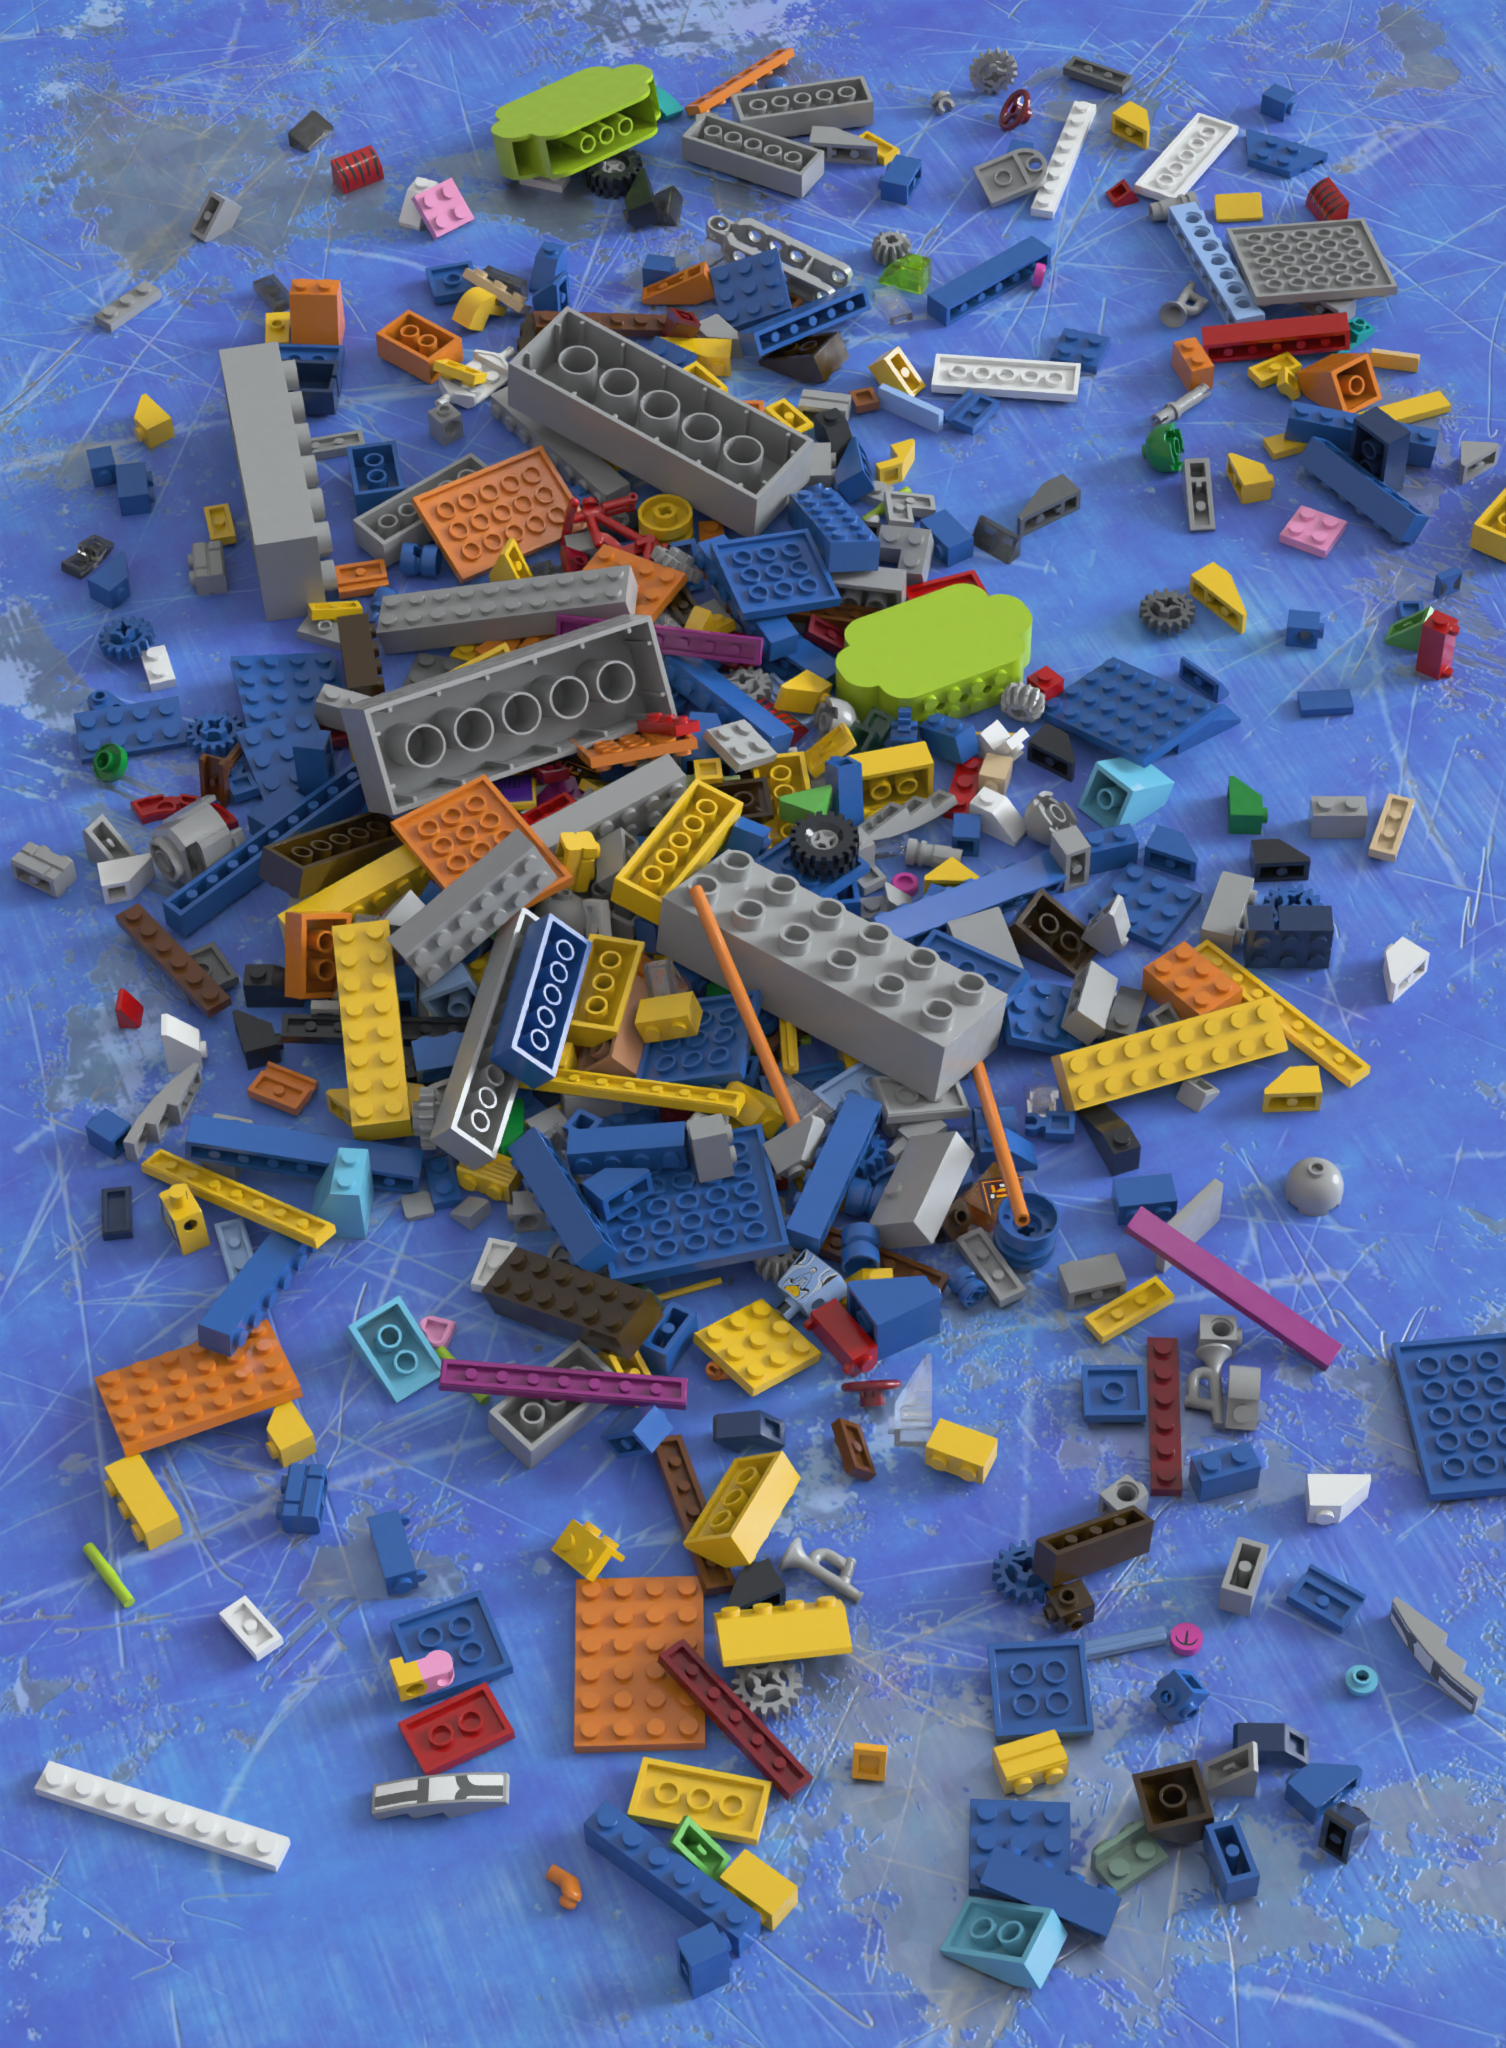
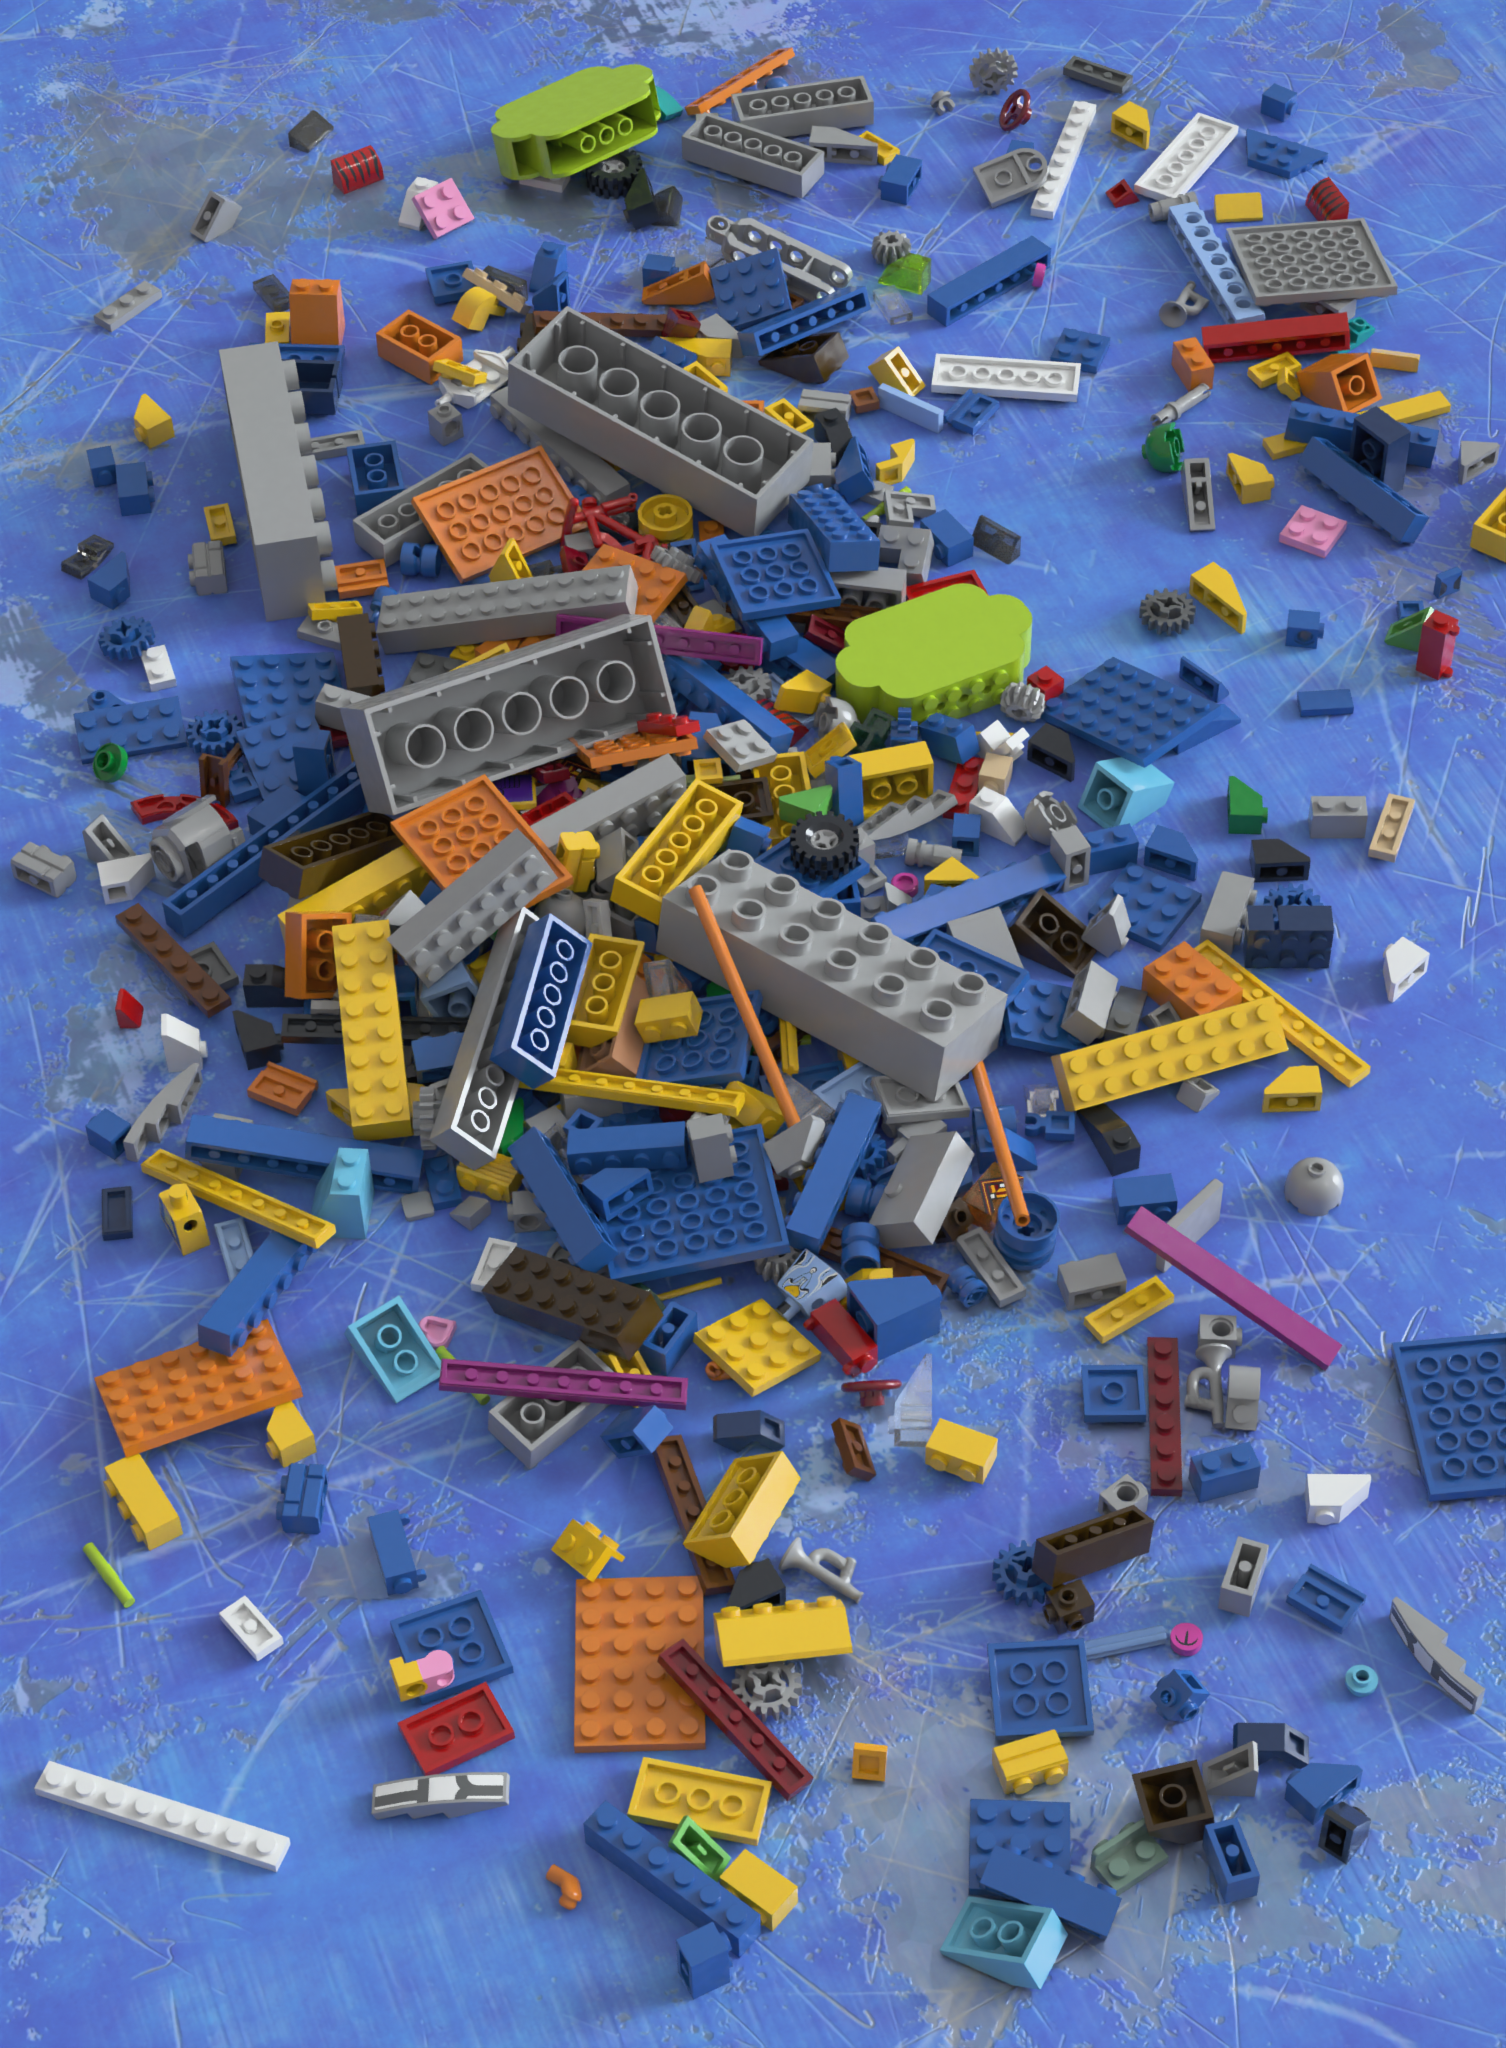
dark grey slope [1017,474,1081,538] -> none

